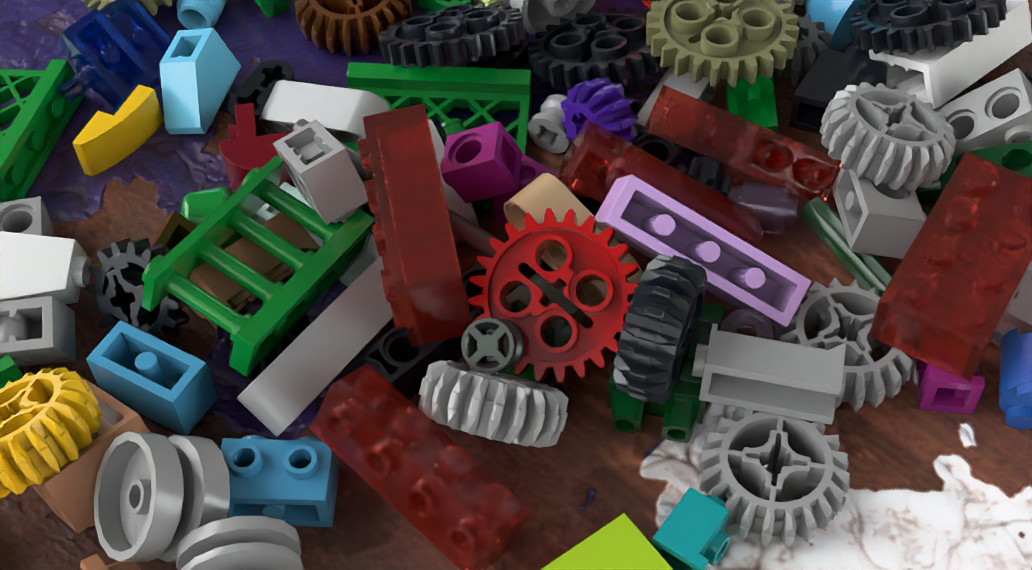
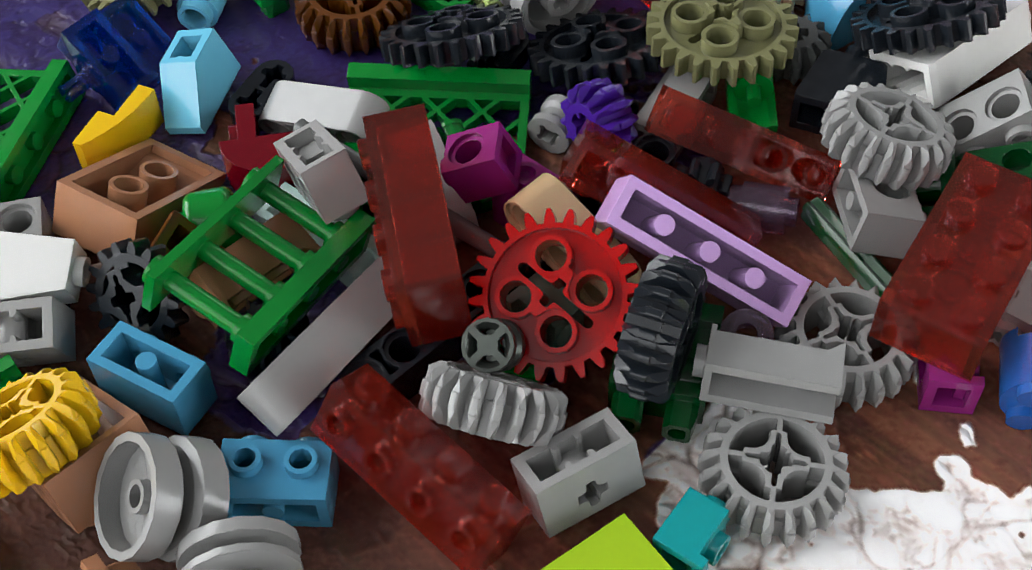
none -> nougat slope [52,138,226,254]
none -> light grey brick [510,407,646,538]

